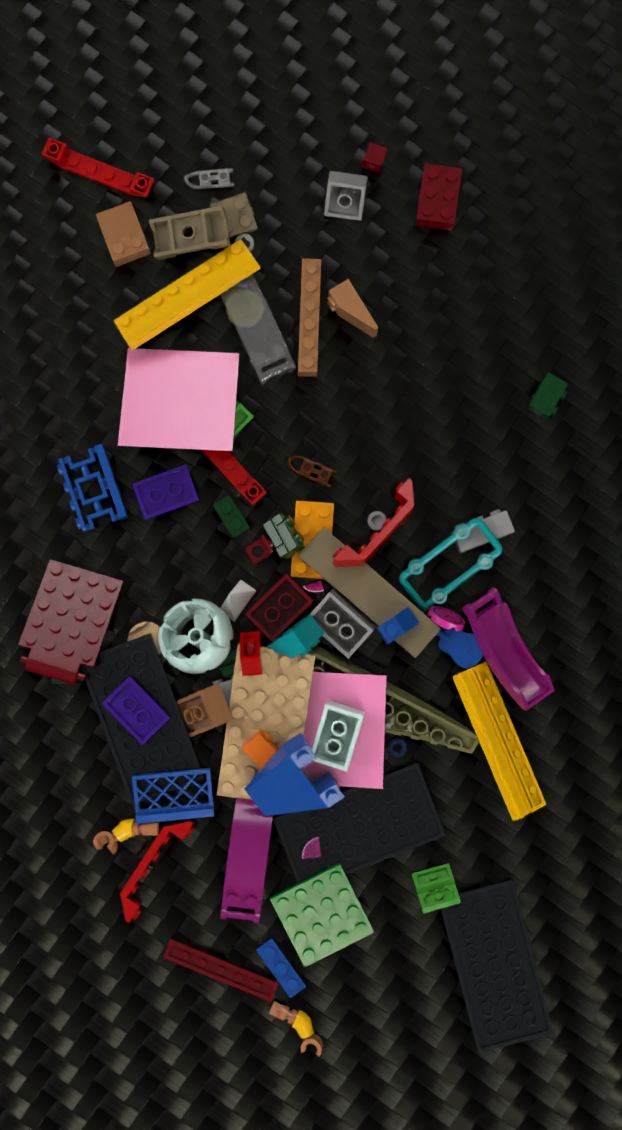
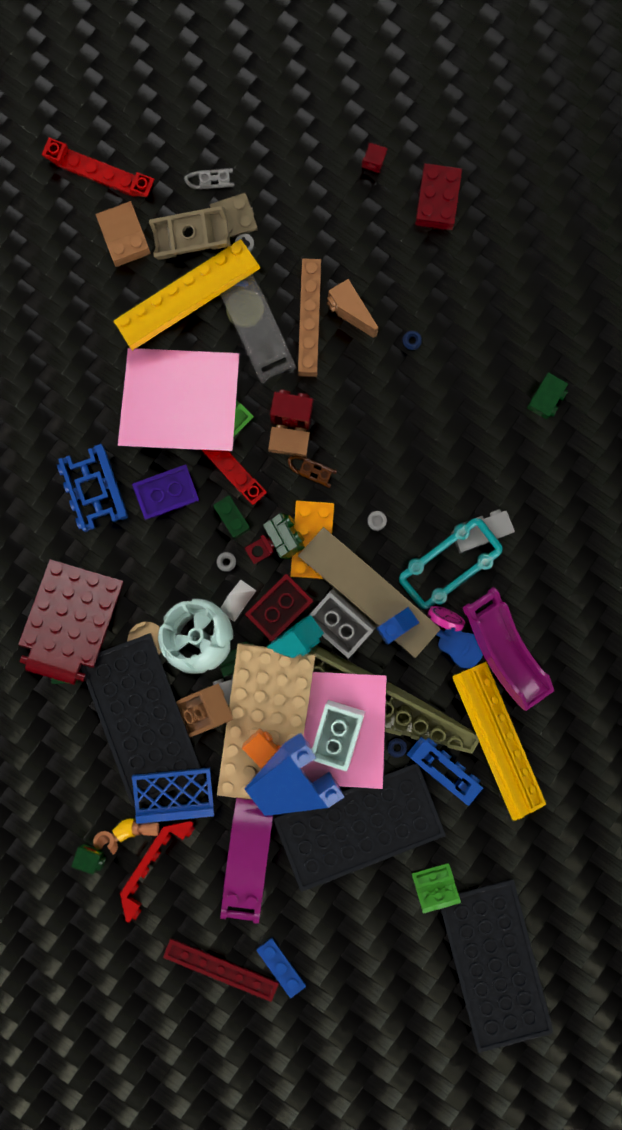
dark purple plate [102,676,171,745] -> none
red arch [240,631,262,676] -> none
nougat piece [269,1001,323,1057] -> none
plate [270,862,374,967] -> none
clear purple tile [302,837,321,859] -> none
tile [303,581,325,598] -> none
light grey slope [324,171,367,221] -> none
red slope [332,479,414,567] -> none
none -> dark green brick [71,844,106,875]
none -> light grey plate [217,552,236,571]
none -> medium nougat brick [268,425,310,457]
none -> dark red brick [270,390,313,431]
none -> dark blue plate [403,331,422,350]
none -> blue brick [406,737,483,806]

